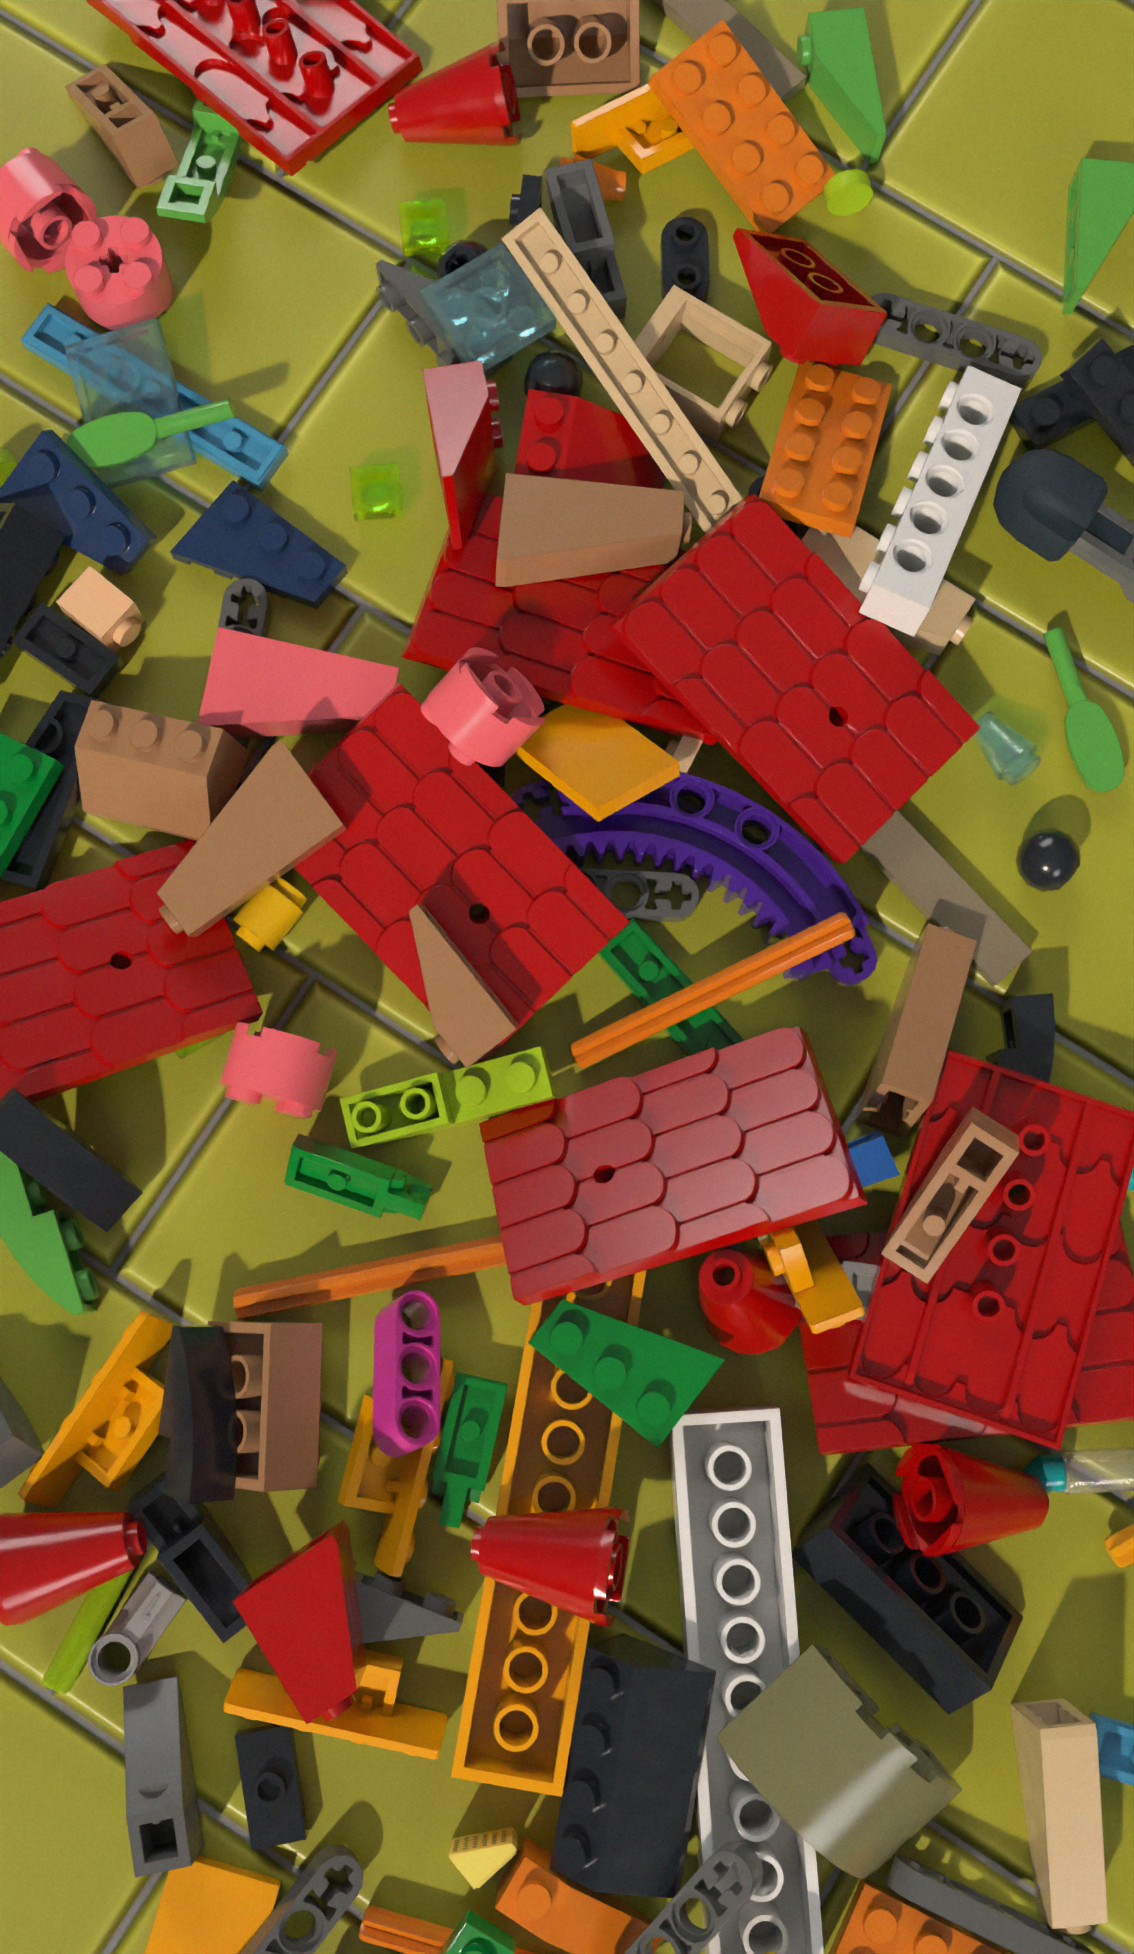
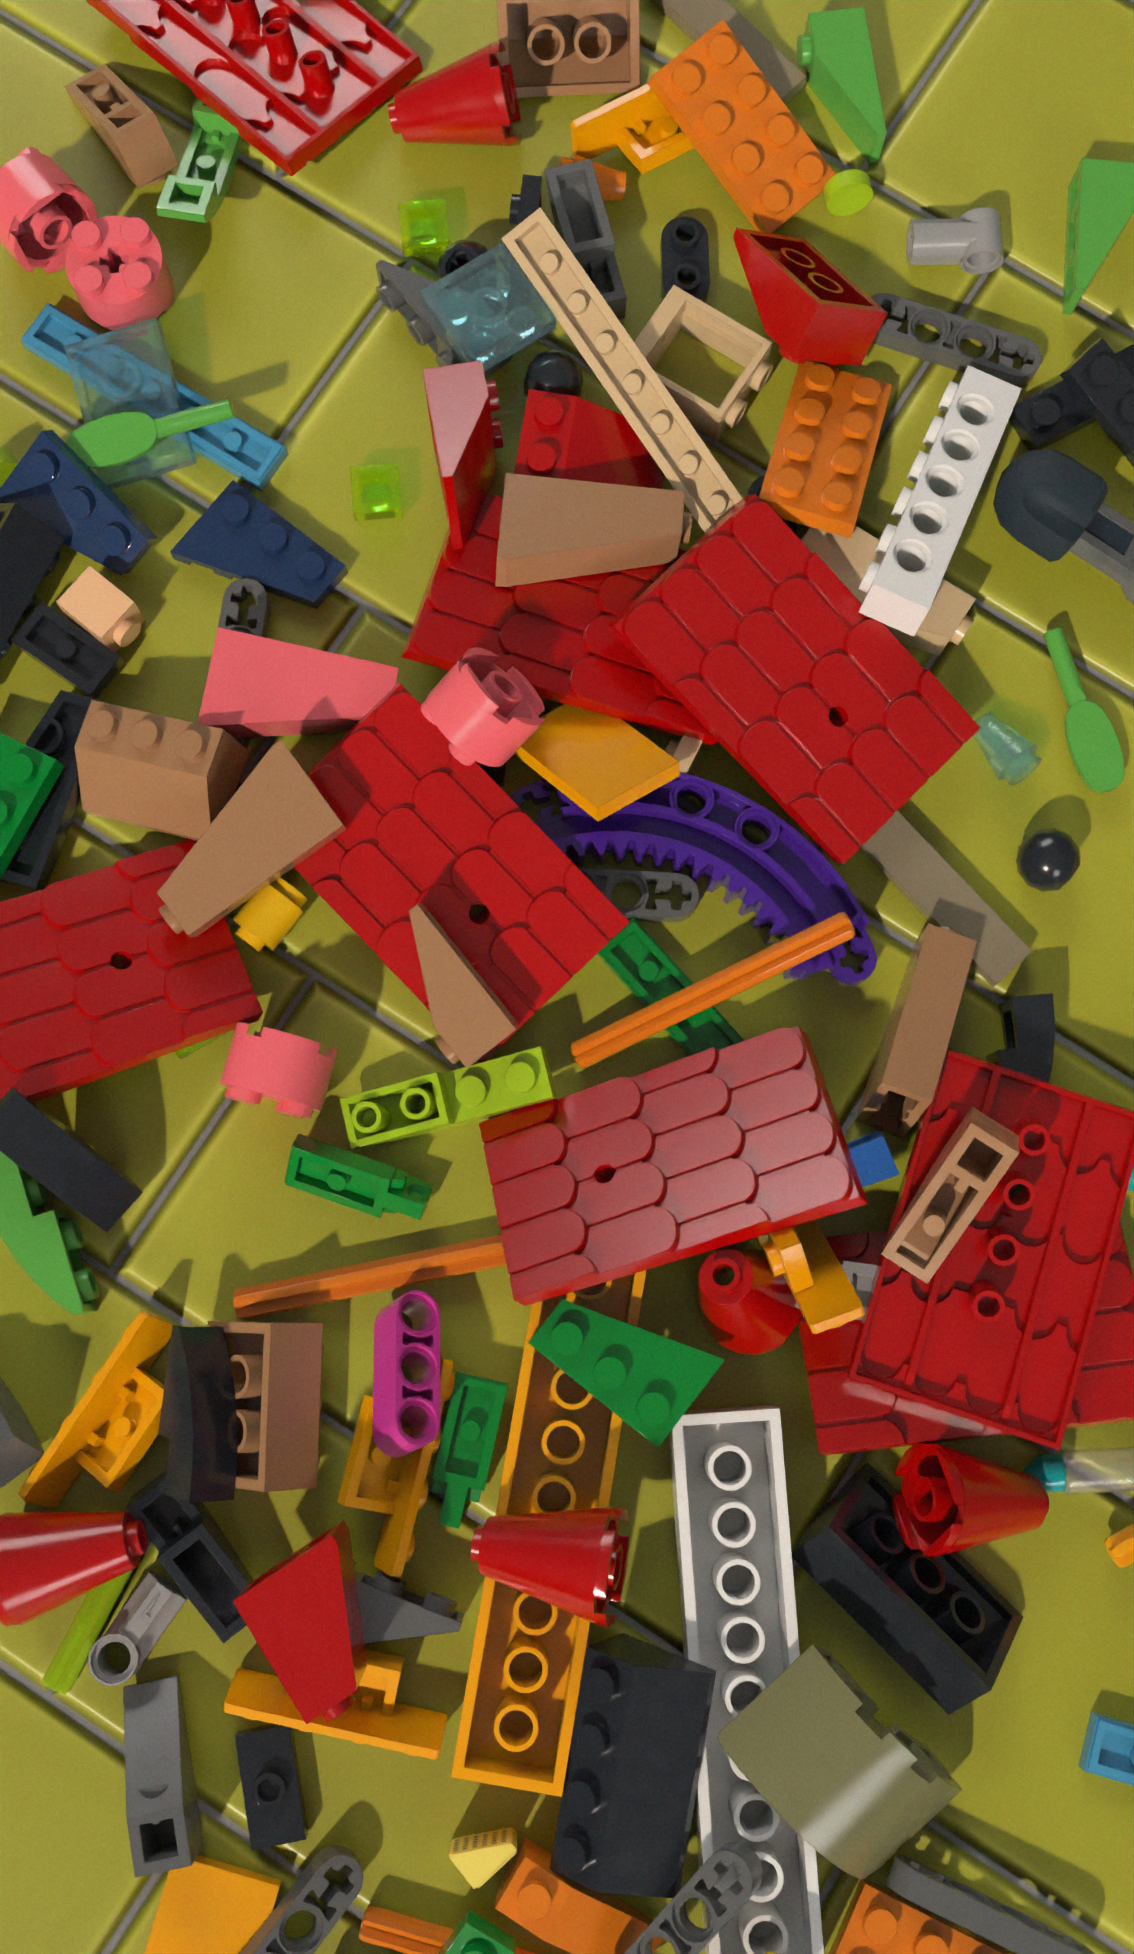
tan slope [1010,1698,1108,1935] -> none
none -> light grey piece [906,207,1004,275]

